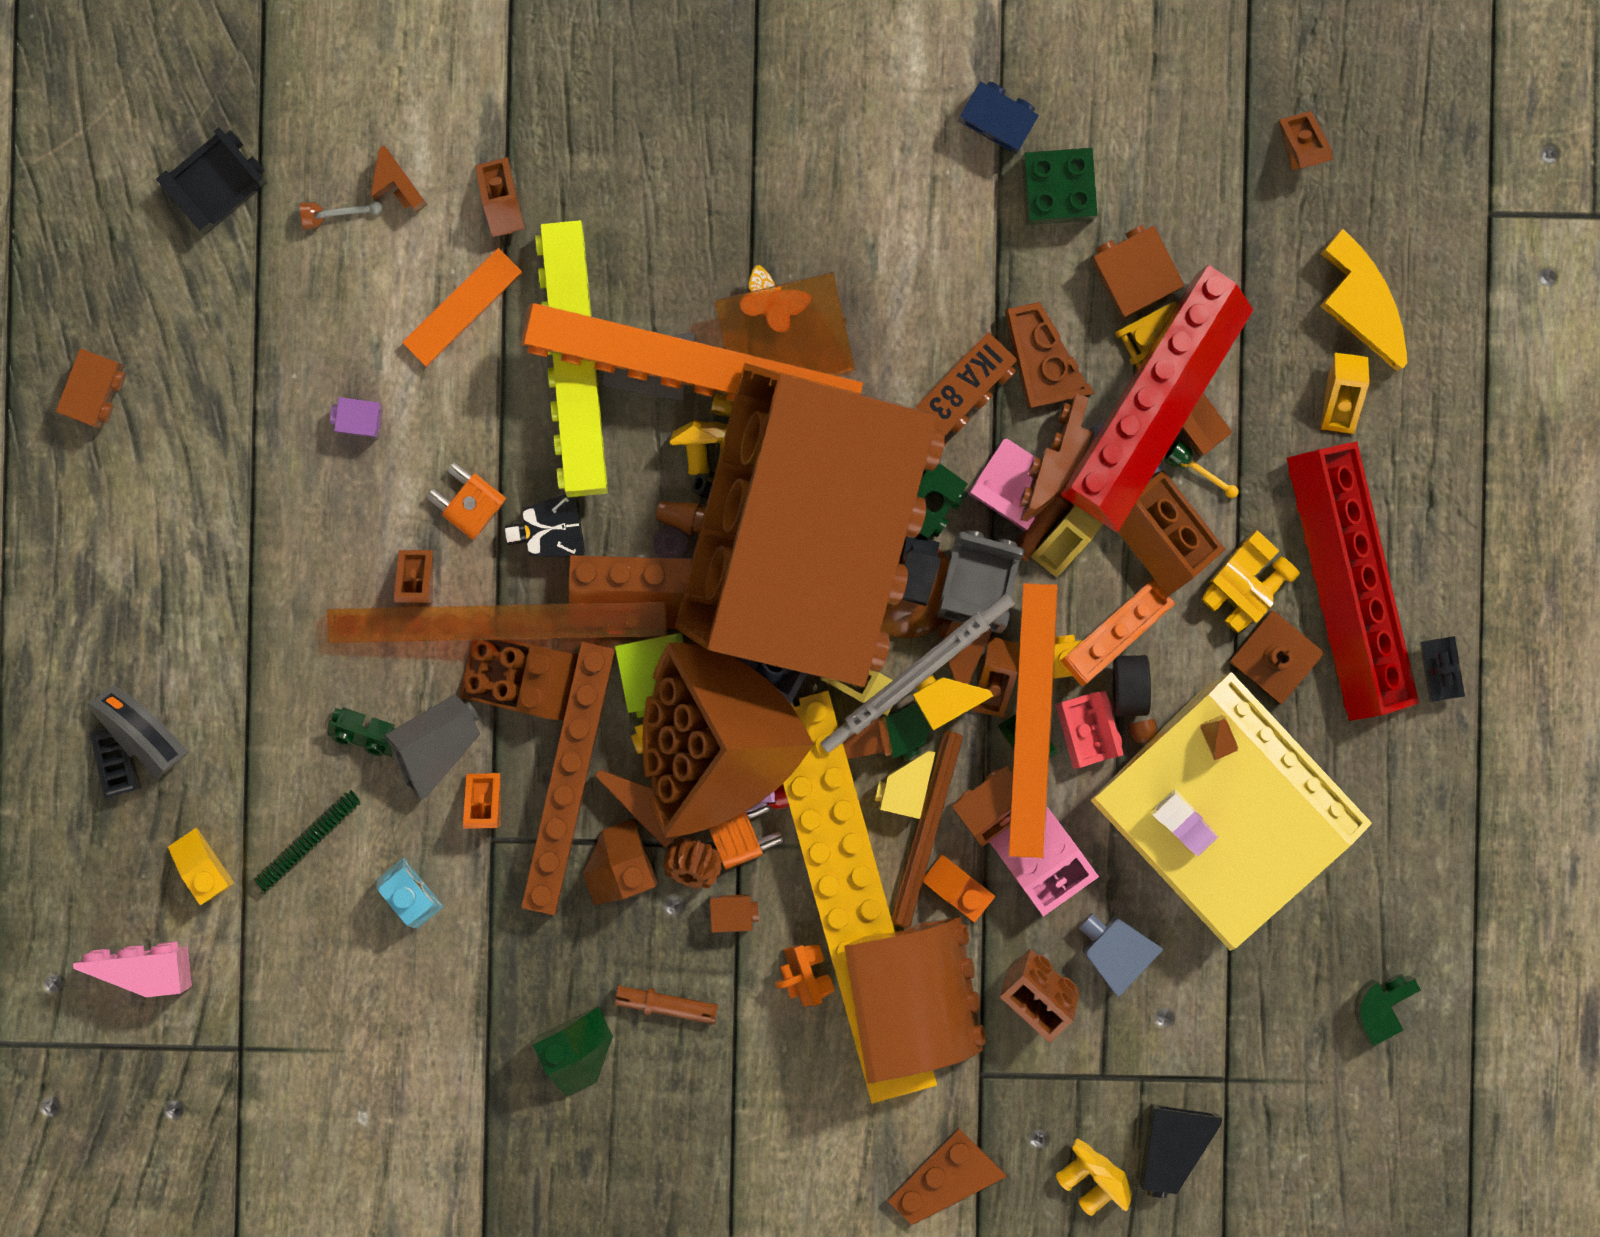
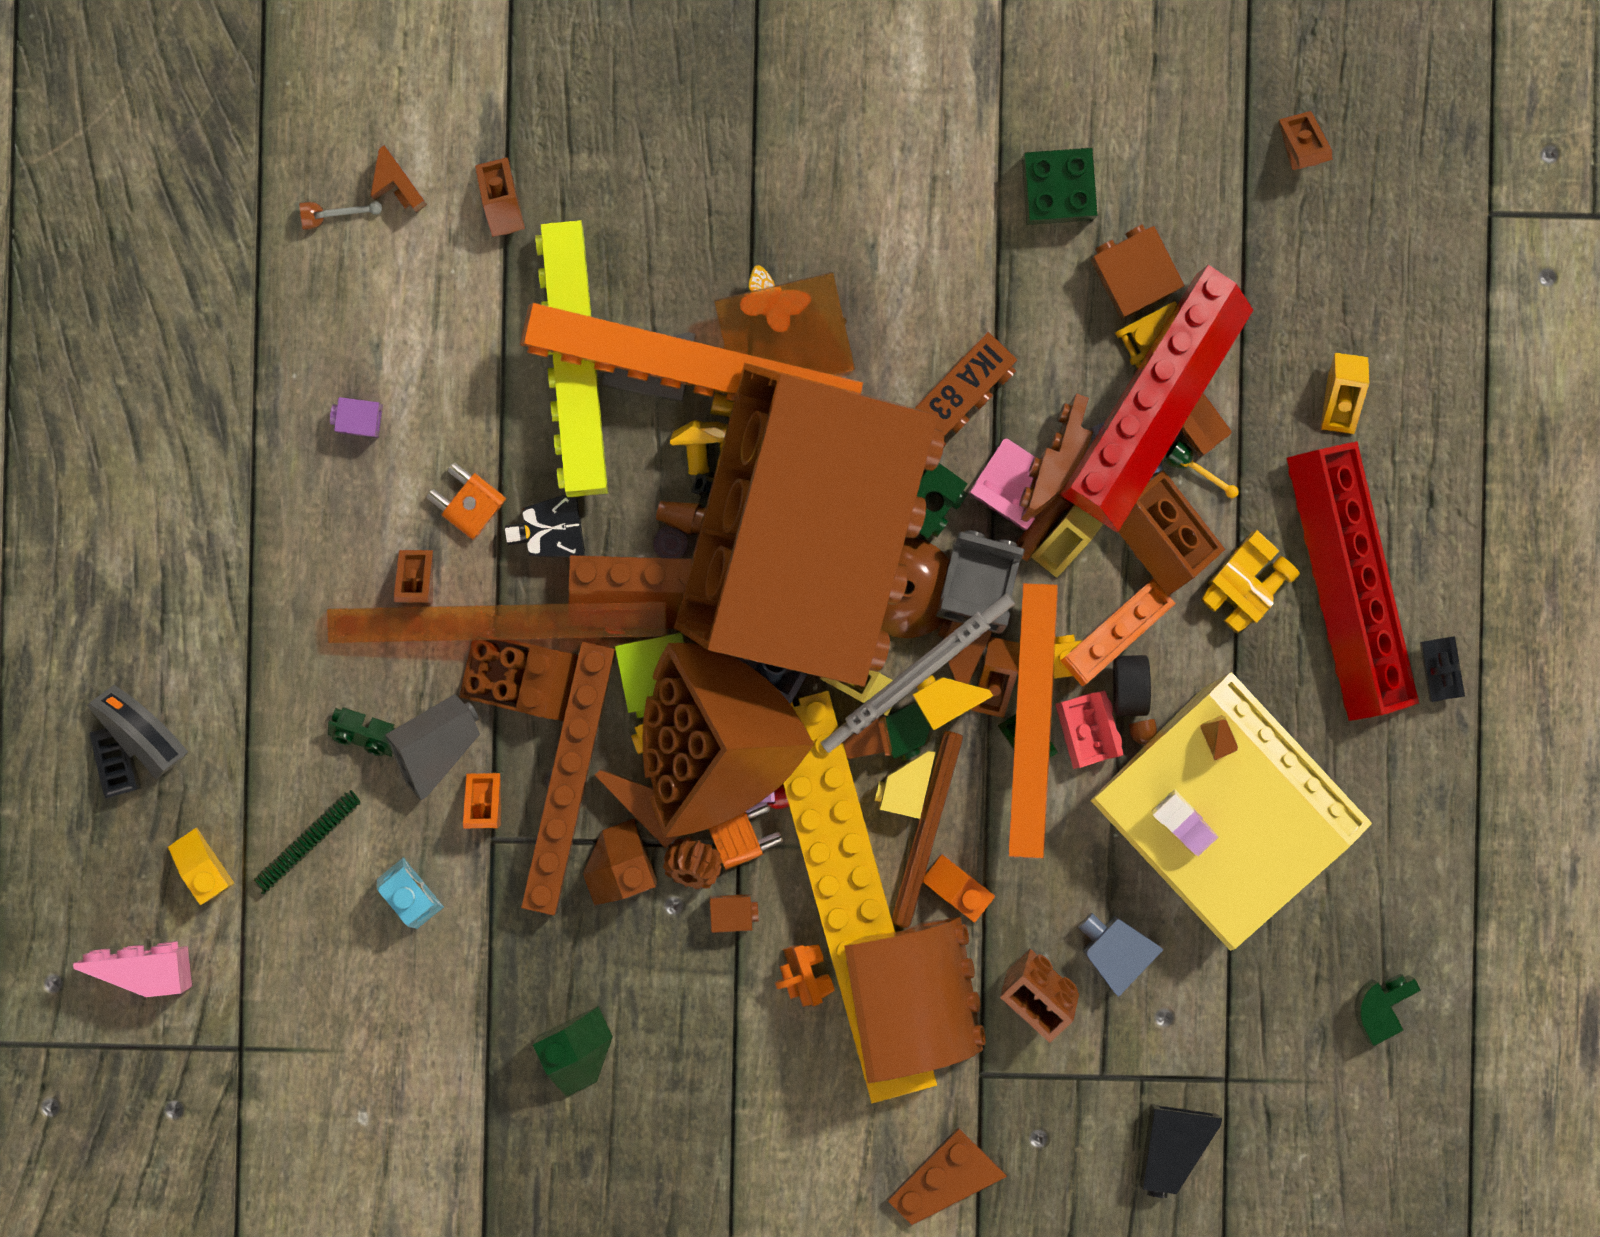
dark orange brick [55,348,126,428] -> none
black panel [156,127,267,235] -> none
orange tile [402,247,523,367] -> none
dark orange pin [614,984,718,1025] -> none
black slope [900,536,941,606] -> none
dark orange brick [952,766,1013,847] -> none
dark blue brick [958,81,1039,155] -> none
bright pink slope [989,807,1099,917] -> none
dark orange wing [1005,302,1095,409] -> none
yellow connector [1056,1138,1133,1216] -> none
dark orange tile [1228,610,1324,705] -> none
yellow slope [1320,229,1407,371] -> none

